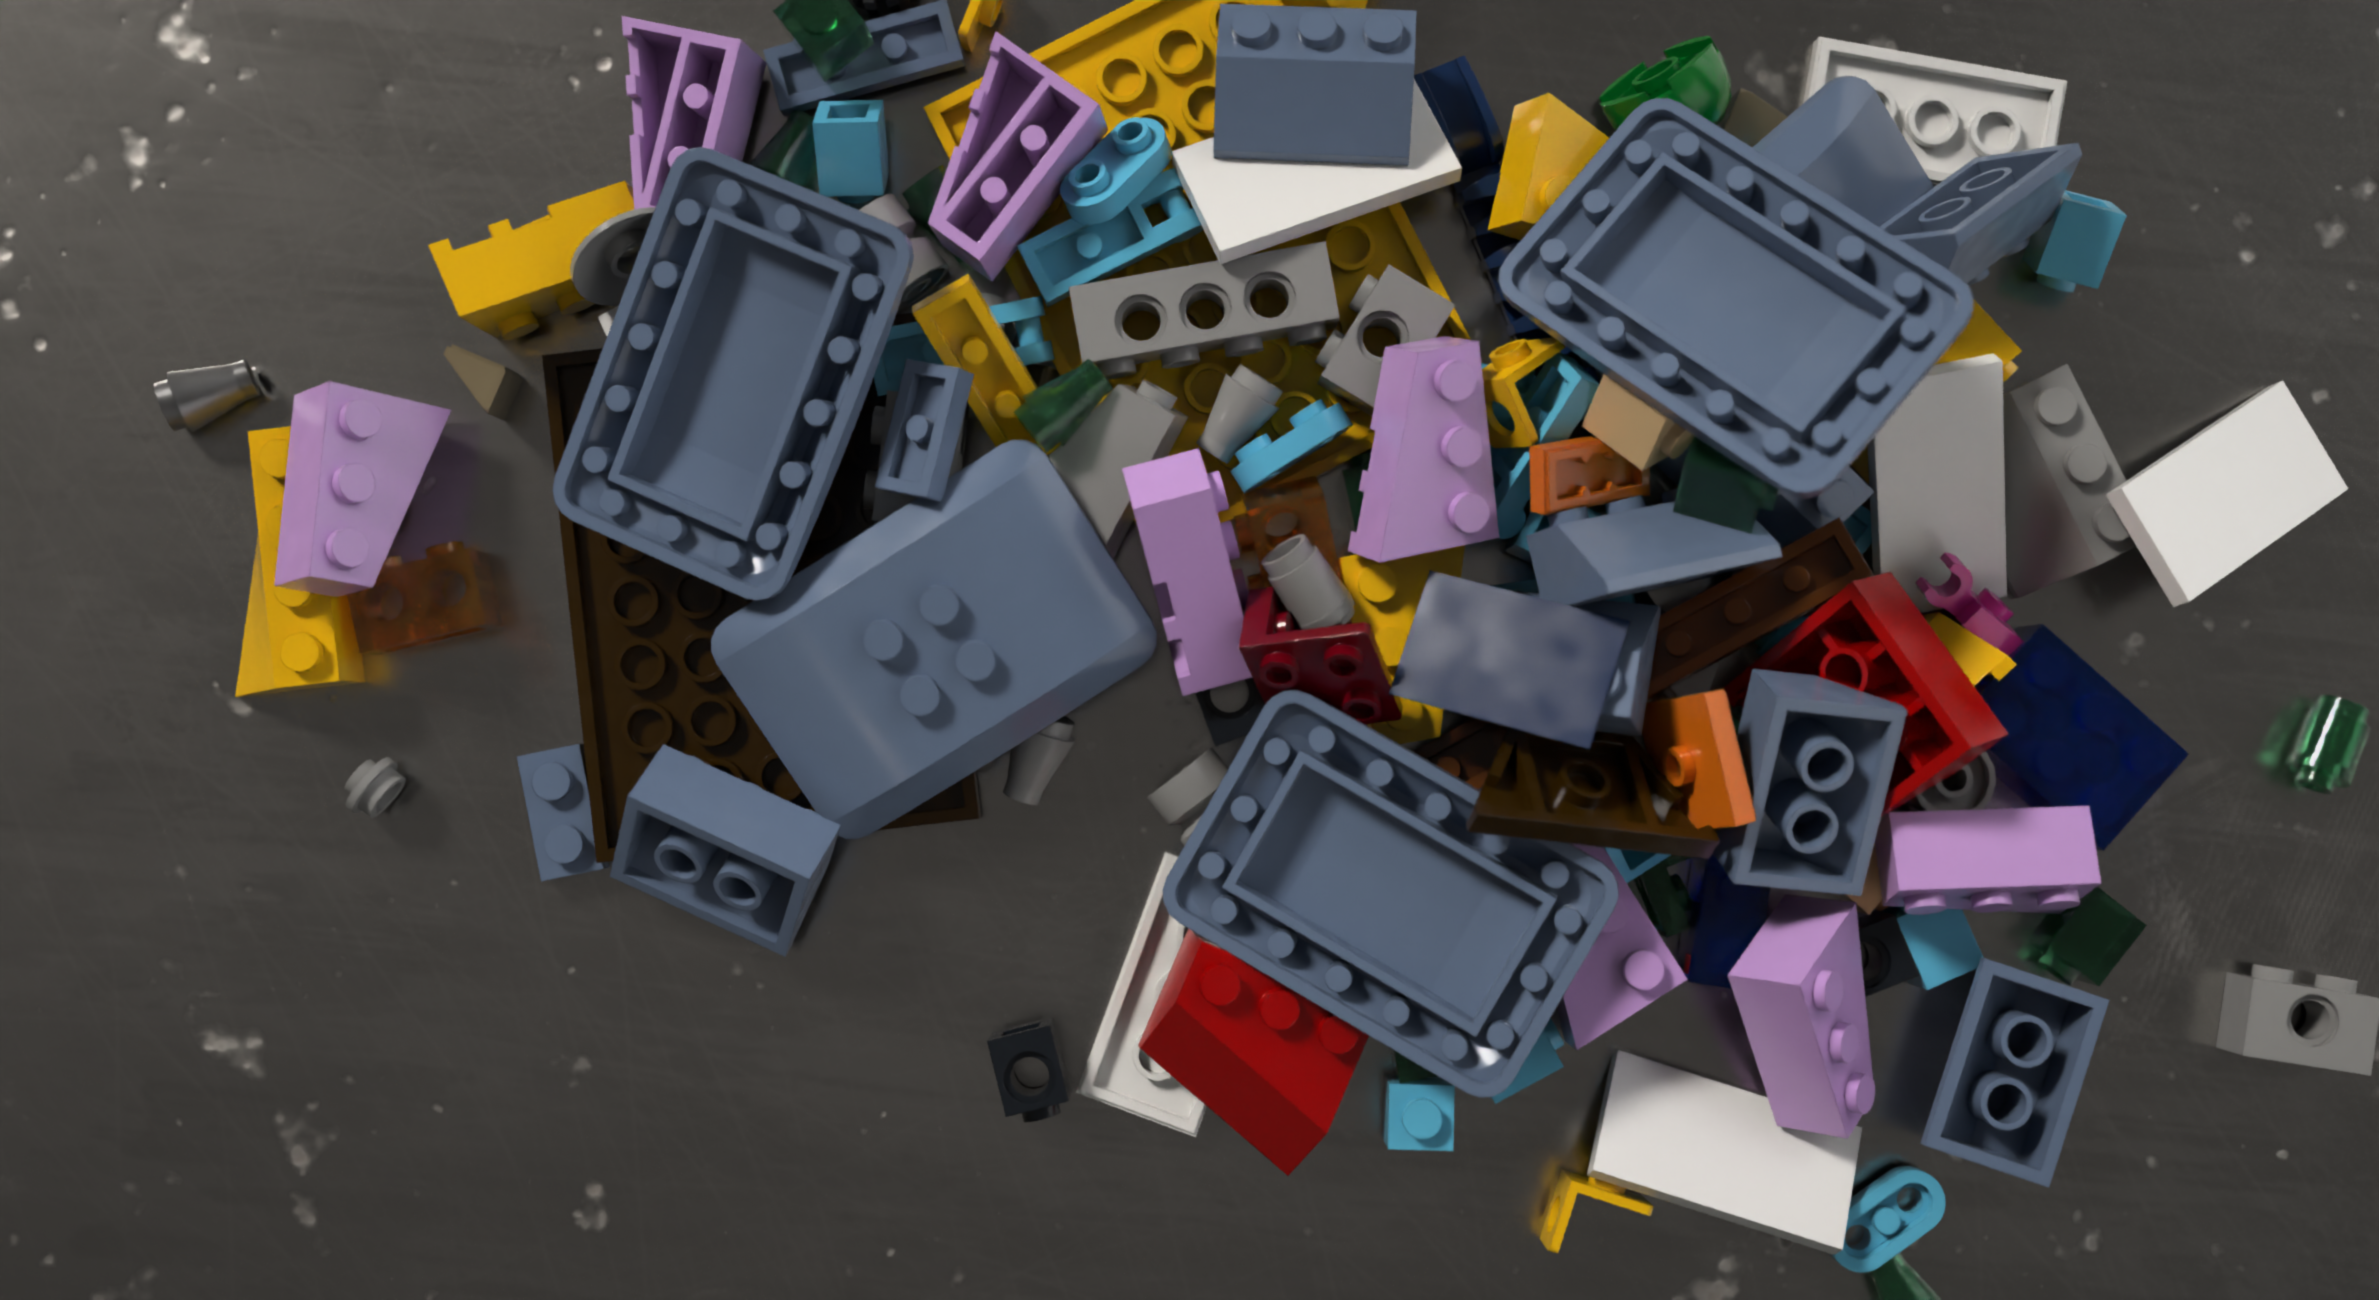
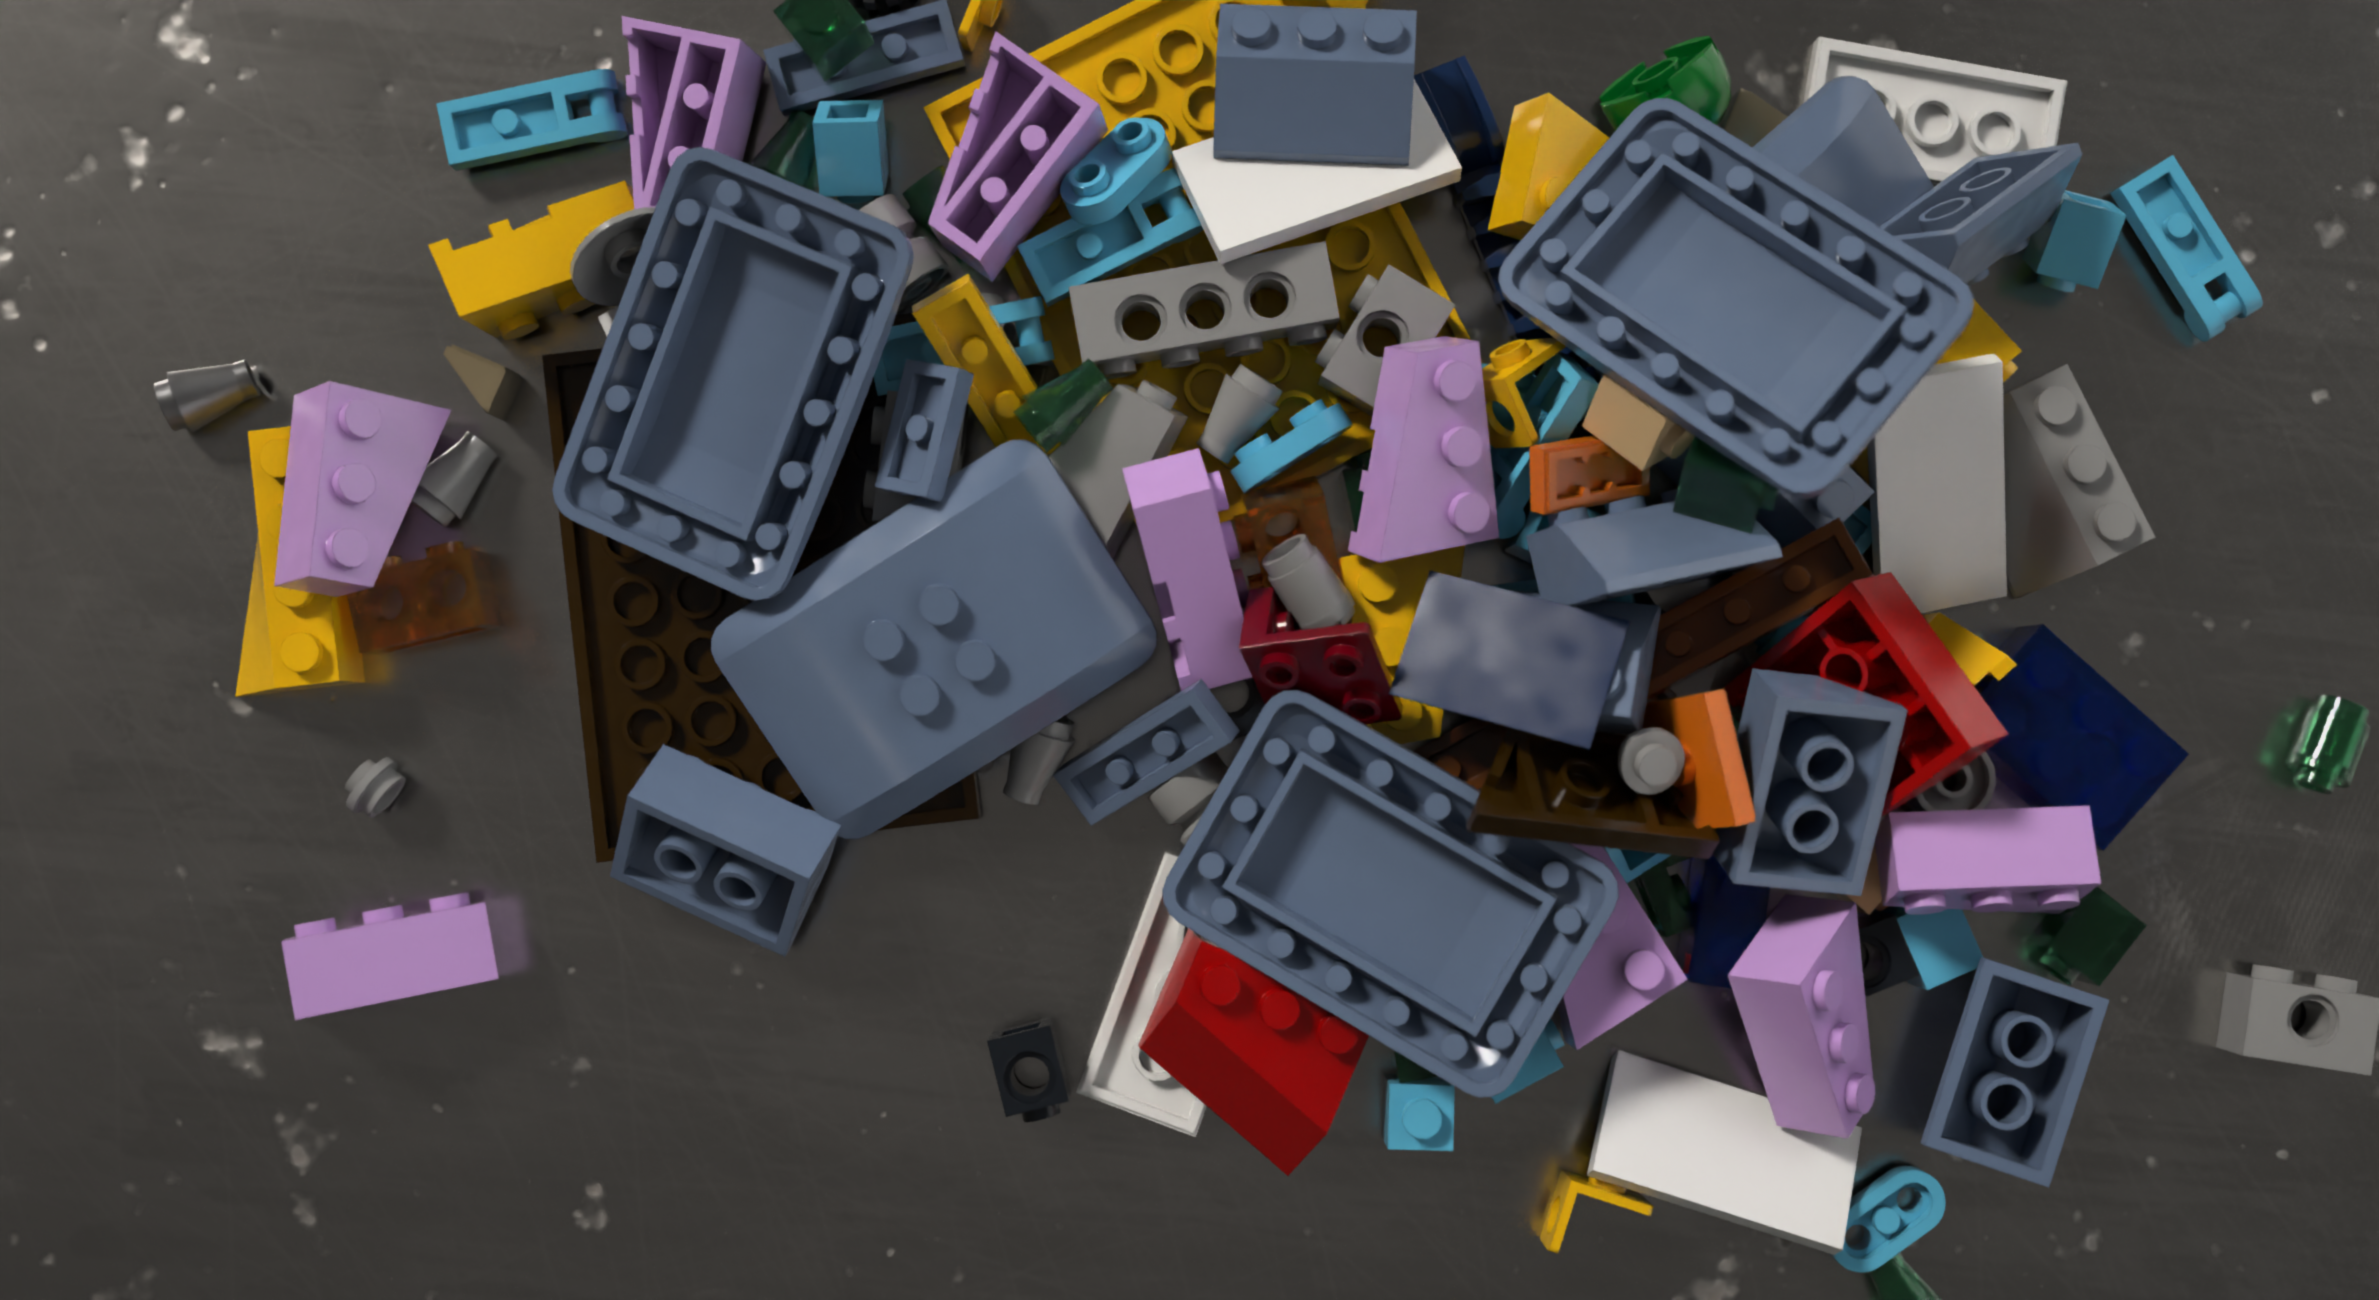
sand blue plate [517,744,609,882] -> none
dark pink plate [1915,552,2024,656] -> none
white tile [2106,380,2348,607] -> none
none -> lavender wedge [281,892,499,1020]
none -> light grey cone [411,431,498,528]
none -> medium azure plate [436,69,628,171]
none -> sand blue plate [1053,679,1240,825]
none -> light grey plate [1618,727,1685,794]
none -> medium azure plate [2110,155,2263,342]

